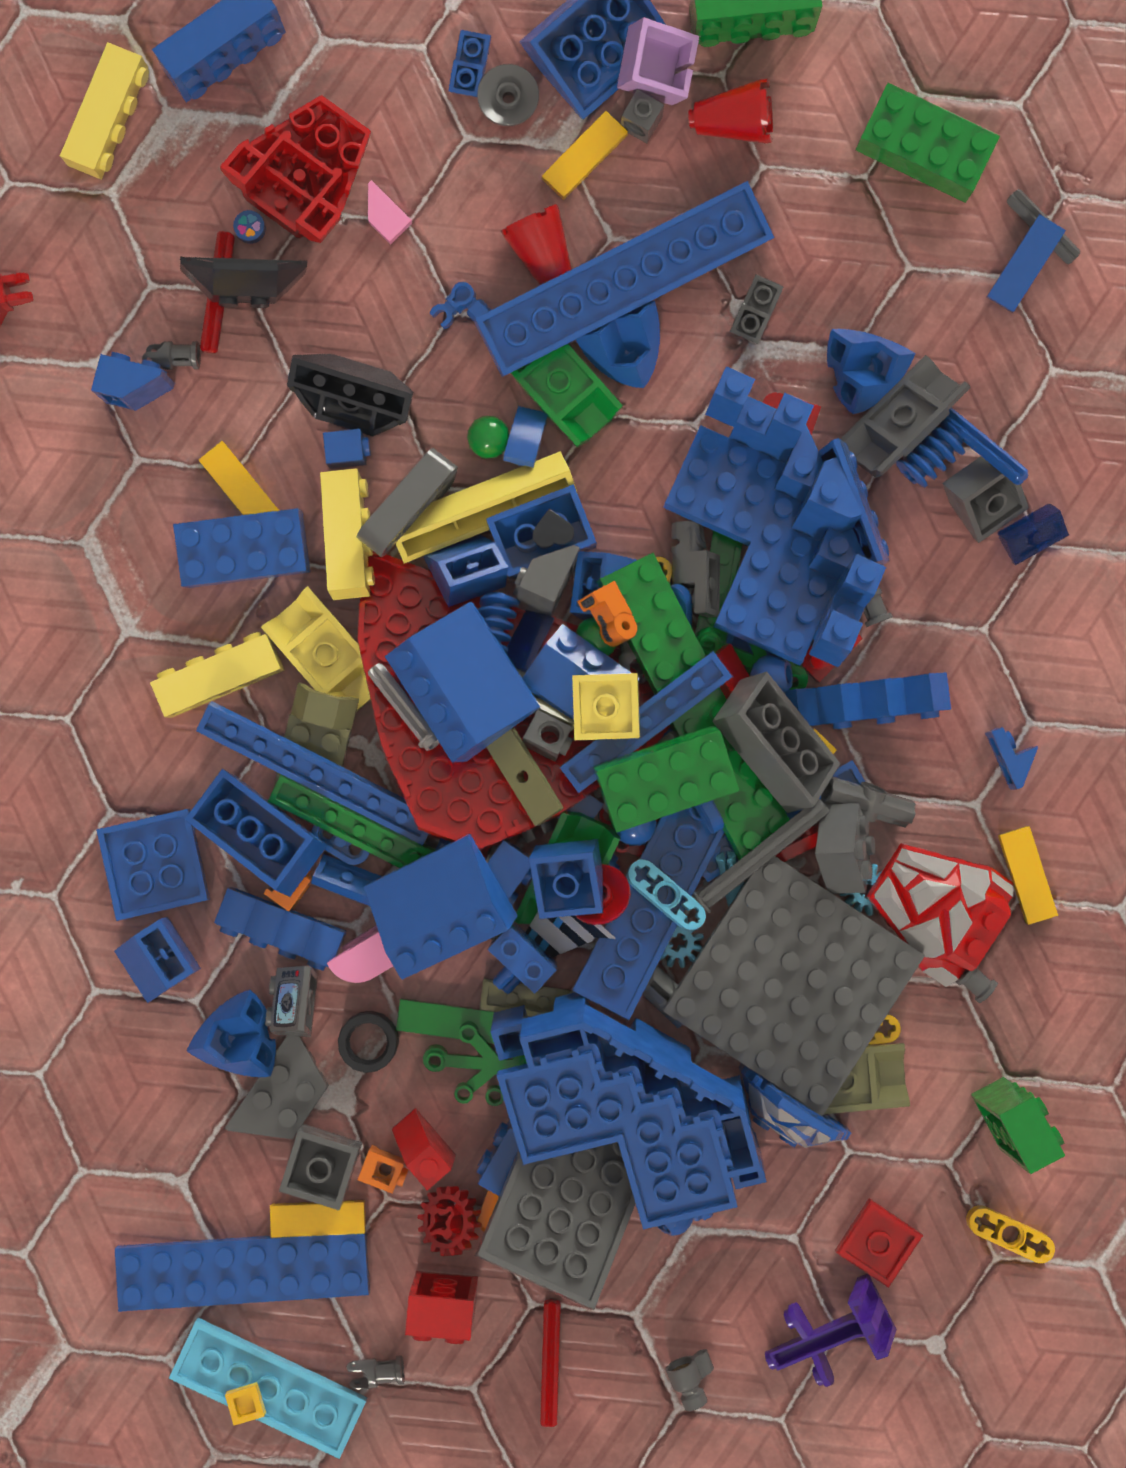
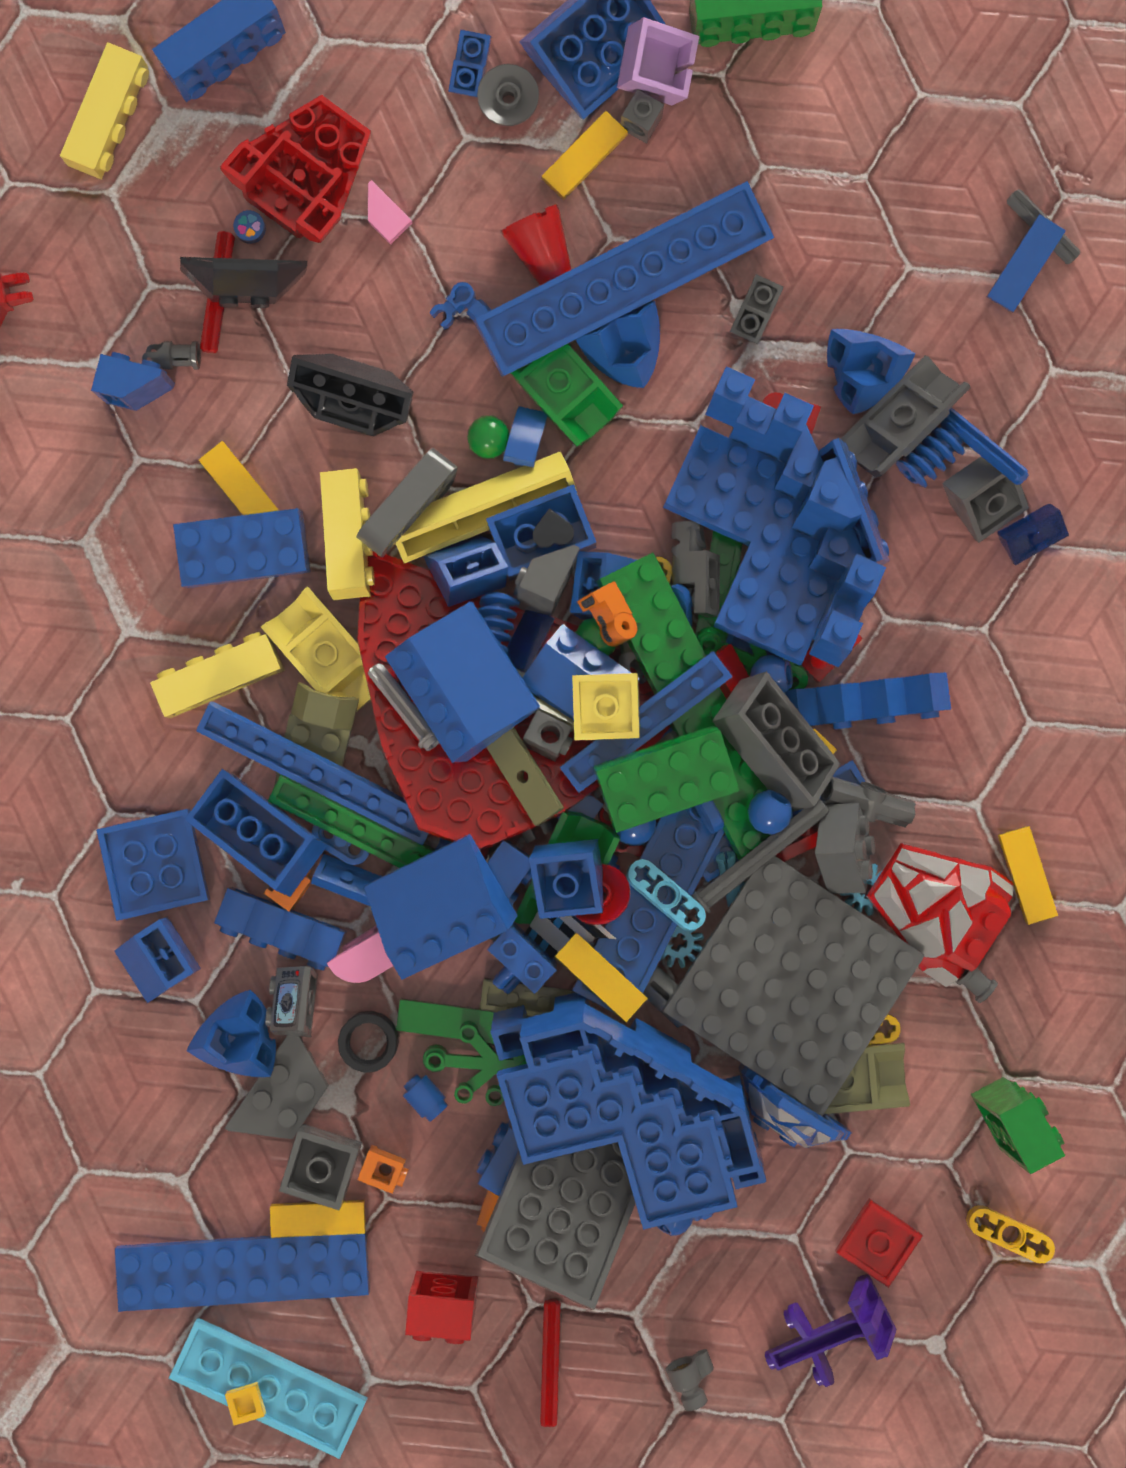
blue brick [323,429,371,469] -> none
dark grey piece [346,1356,405,1390] -> none
red slope [392,1108,456,1191] -> none
red gear [417,1186,482,1257] -> none
red cone [688,78,773,144] -> none
green brick [856,82,1000,203] -> none
dark grey bush [864,588,893,627] -> none
blue slope [985,727,1038,790] -> none
none -> blue brick [402,1074,448,1122]
none -> yellow tile [554,933,648,1022]
none -> blue piece [748,790,792,835]

